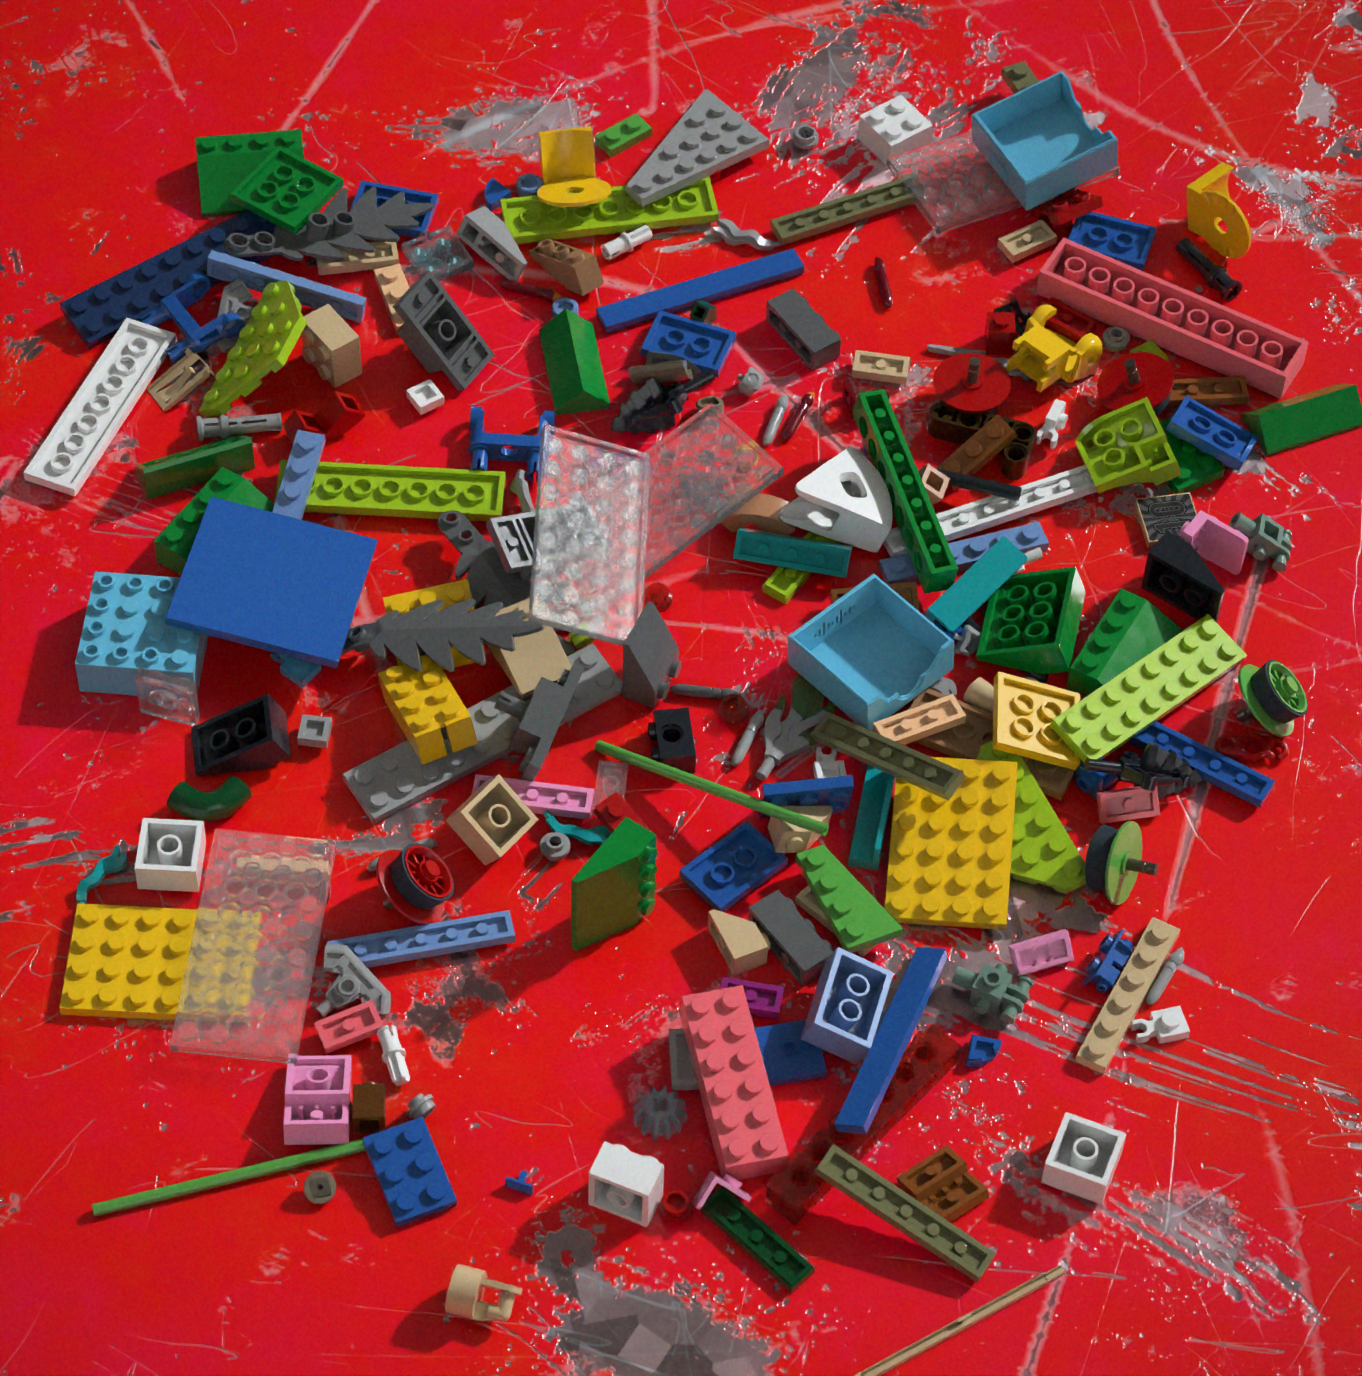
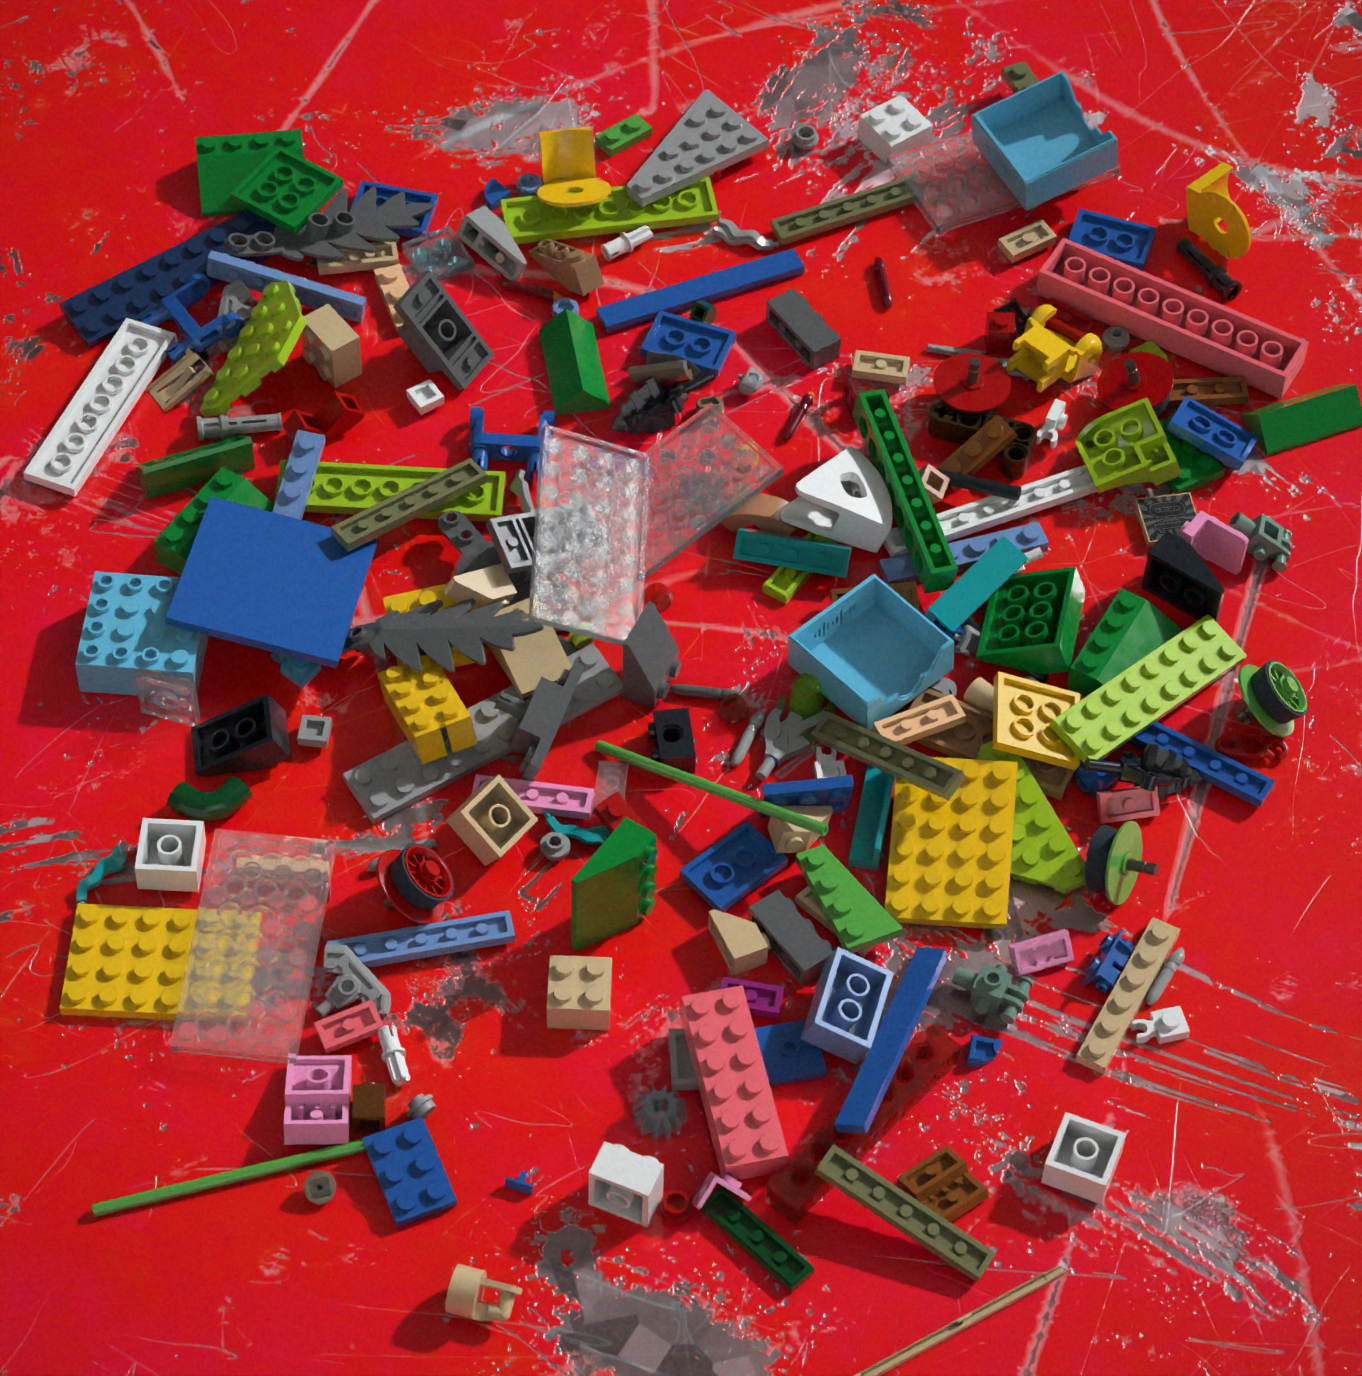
light grey piece [762,395,788,446] -> none
red plate [1030,187,1103,232] -> none
none -> olive plate [331,458,487,552]
none -> tan slope [443,563,517,609]
none -> tan brick [547,955,612,1030]
none -> clear neon green brick [789,673,820,715]

